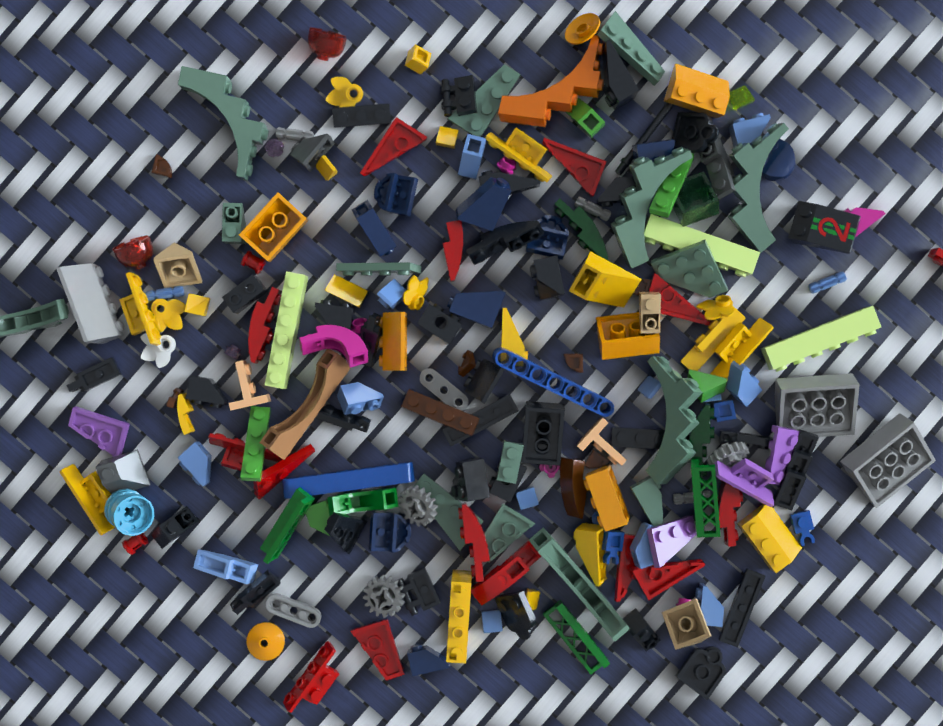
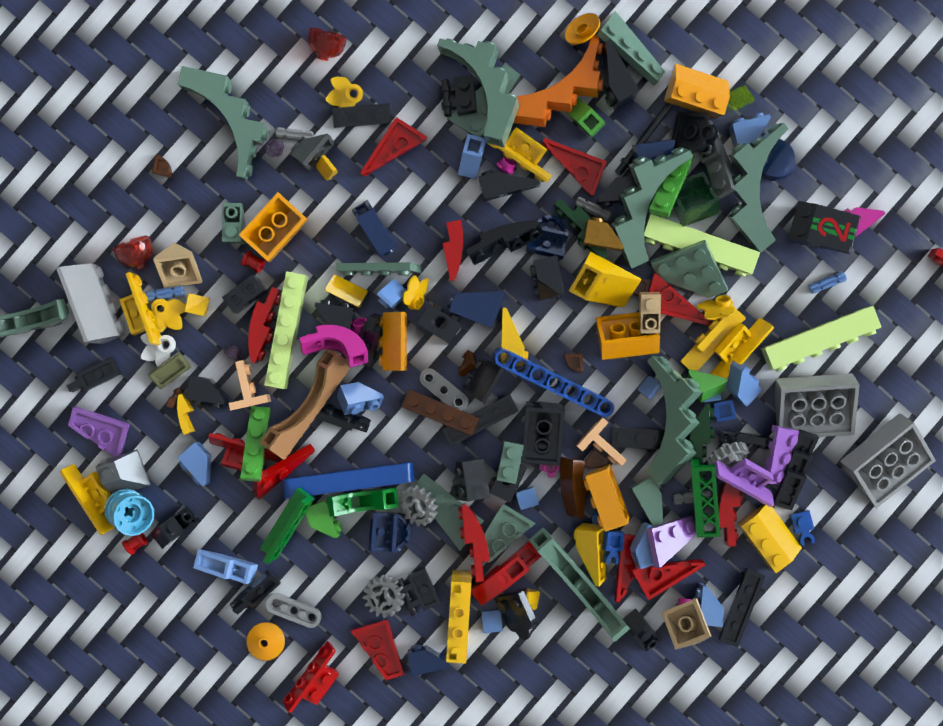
black wing [324,512,367,555] -> none
dark blue slope [374,173,418,216] -> none
yellow slope [405,44,431,74] -> none
yellow slope [436,126,459,149] -> none
dark blue slope [456,177,511,231] -> none
green fence [543,600,610,675] -> none
black plate [675,646,726,700] -> none
none -> olive tile [148,351,191,390]
none -> sand green arch [437,38,520,147]
none -> pearl gold slope [582,217,623,251]

